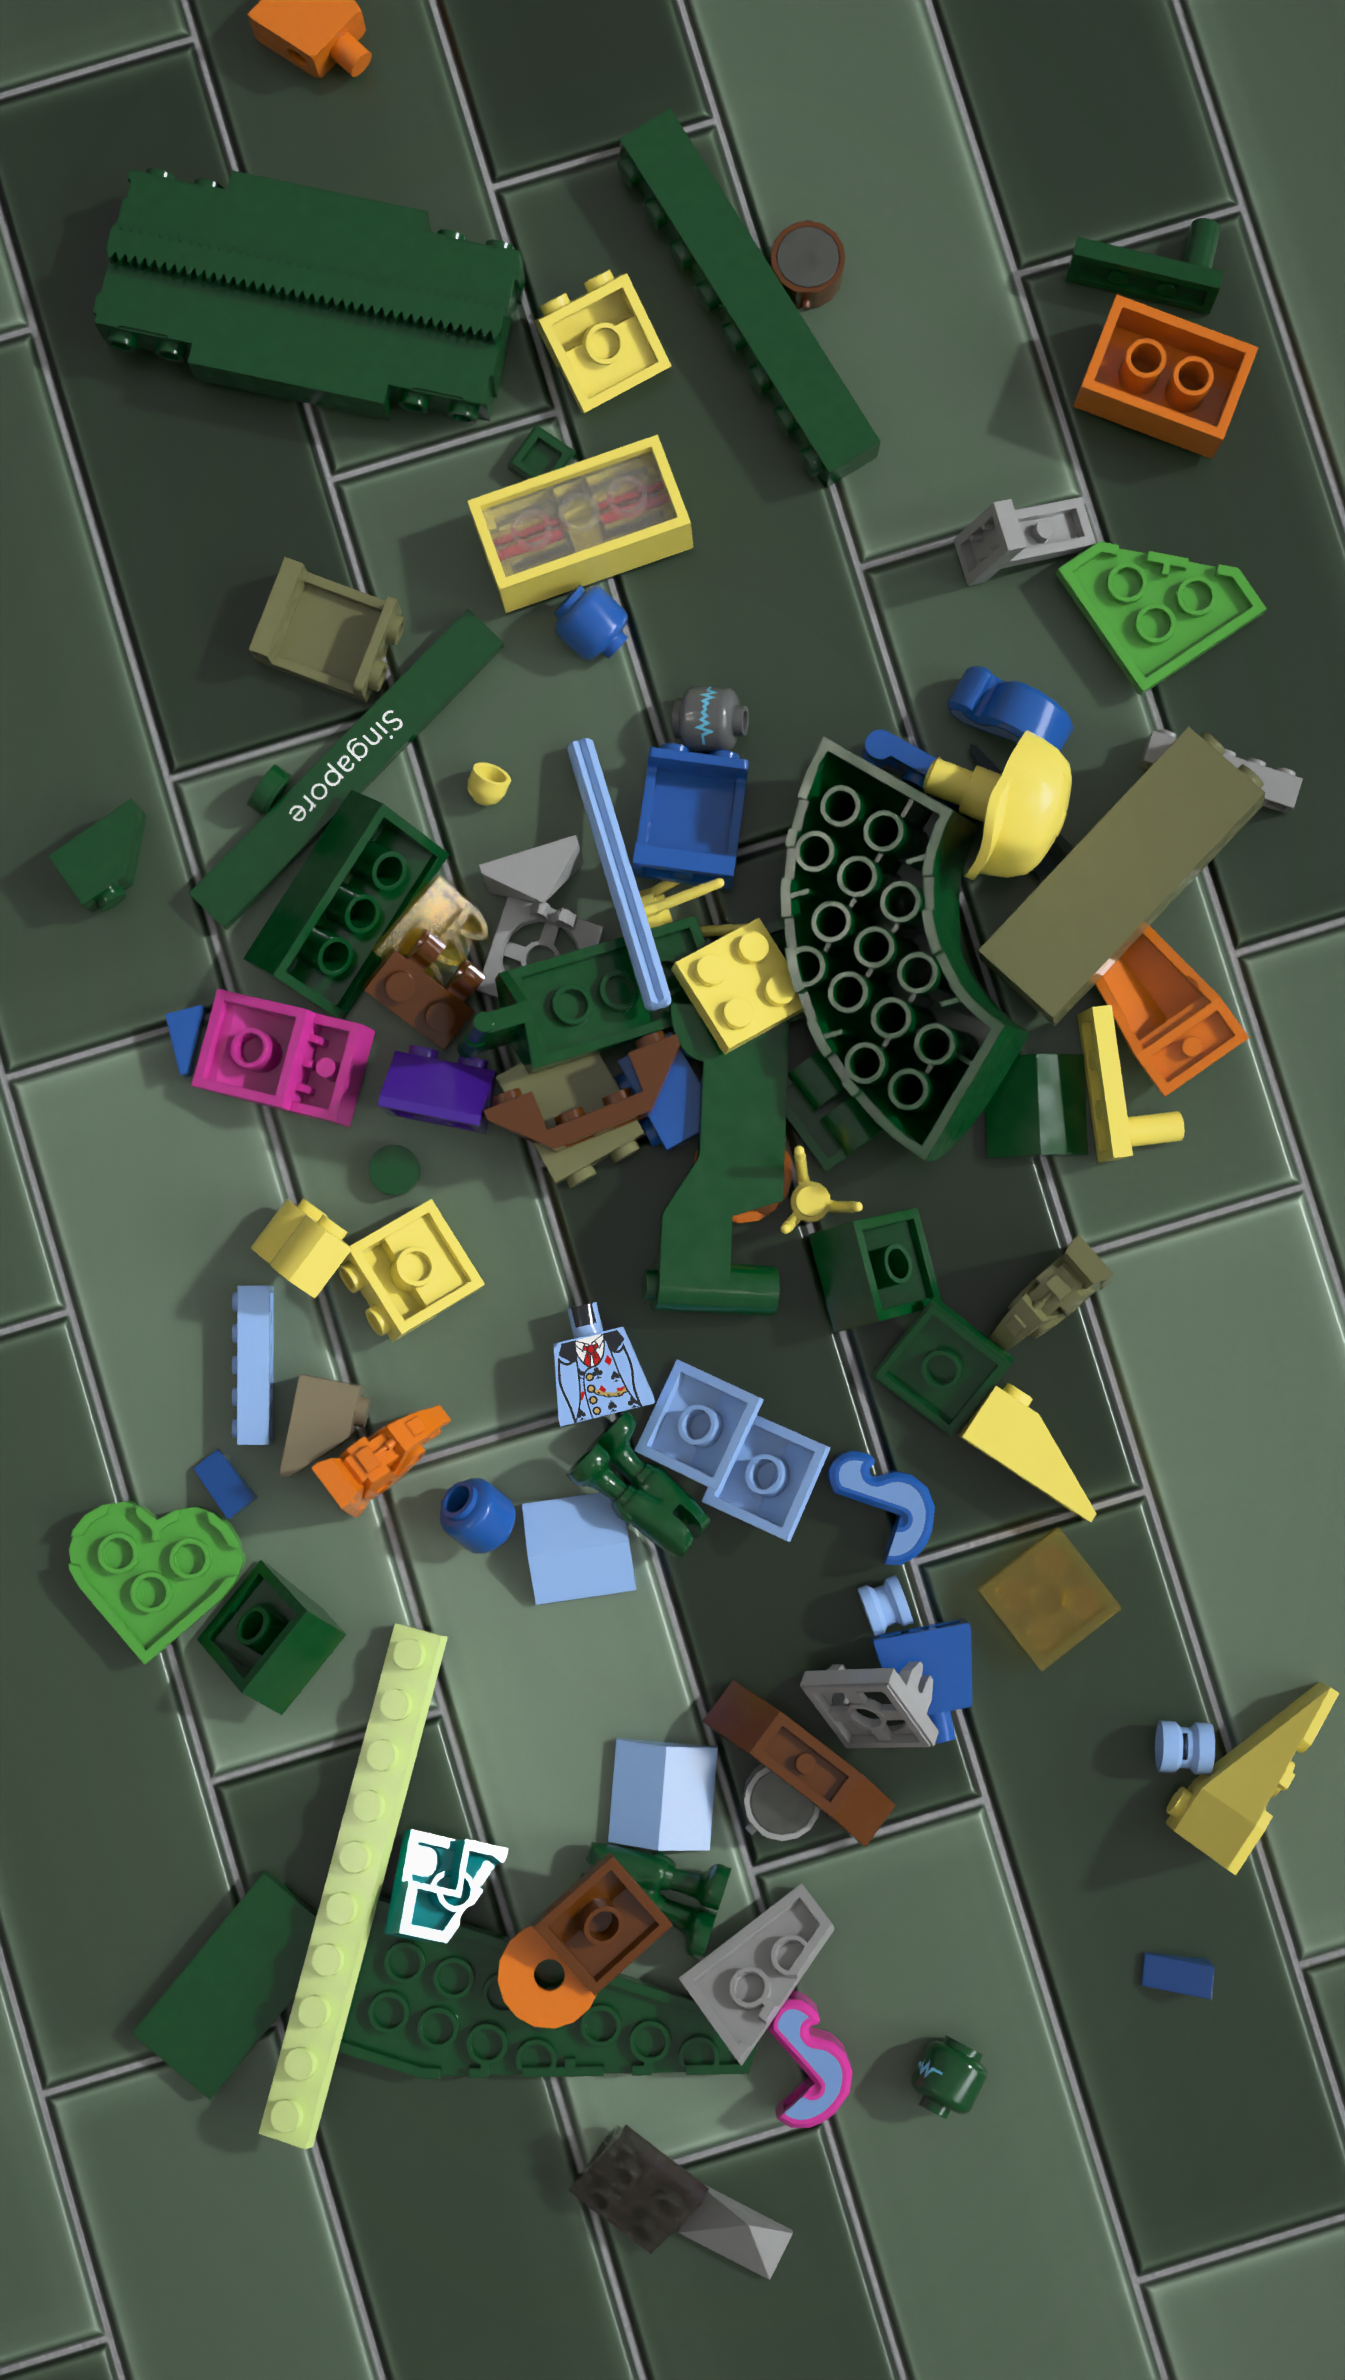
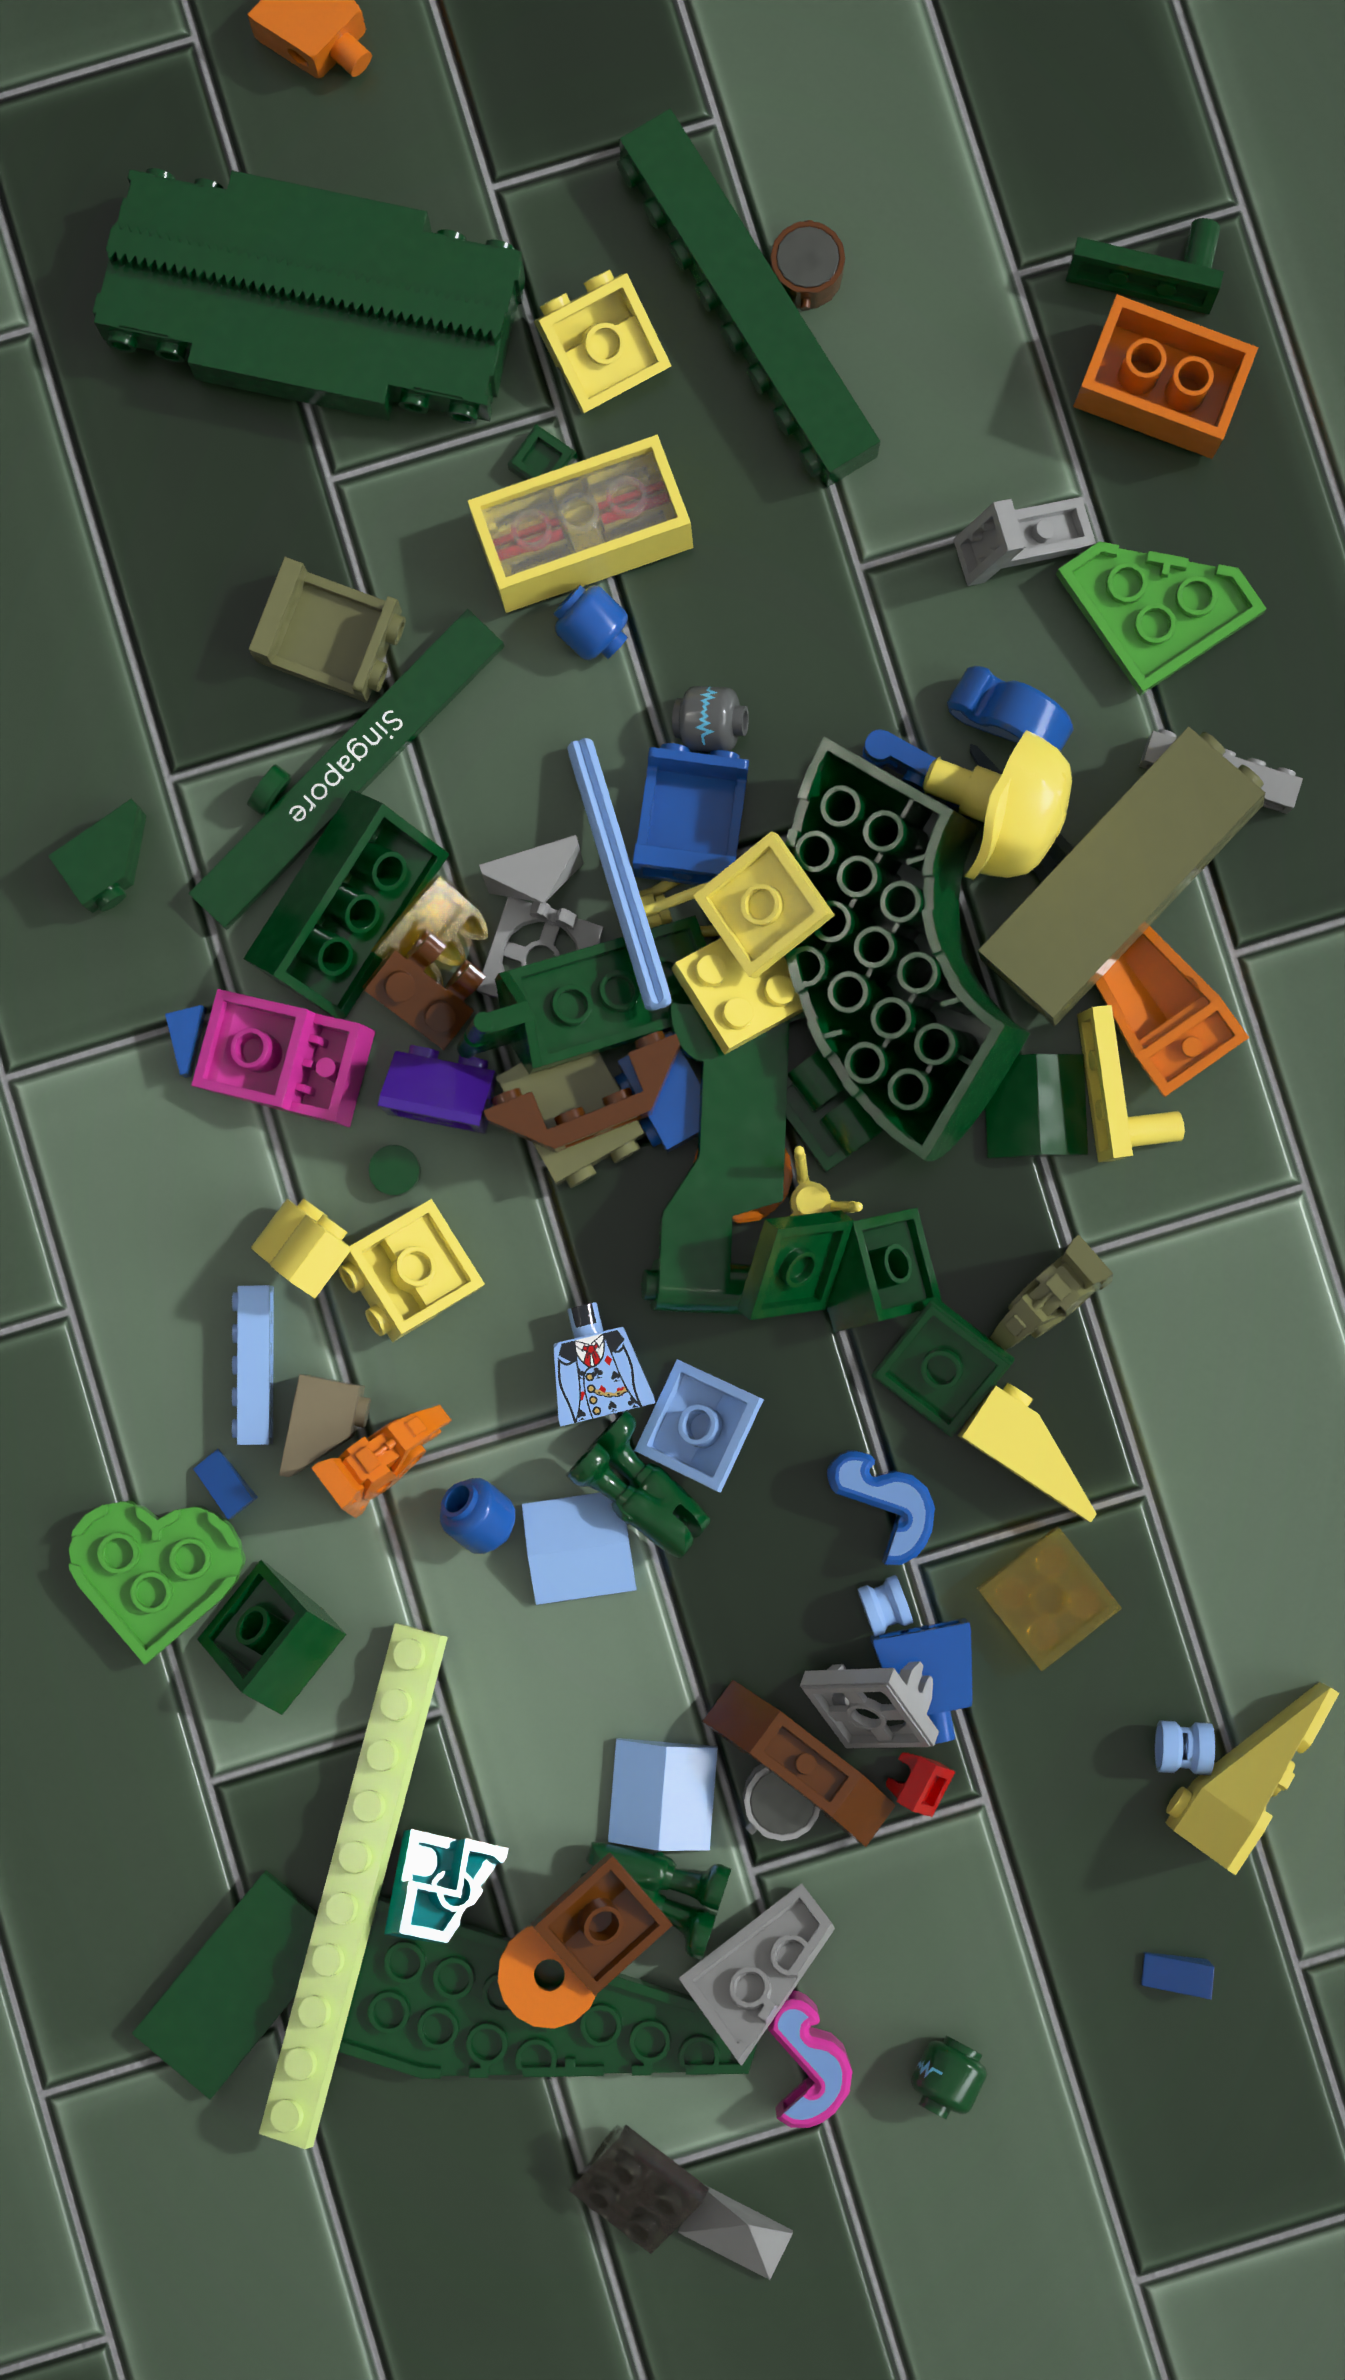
light yellow hinge [467,762,511,806] -> none
light blue slope [701,1415,831,1542] -> none
none -> light yellow plate [692,831,835,979]
none -> dark green plate [737,1210,854,1320]
none -> red tile [886,1752,956,1817]

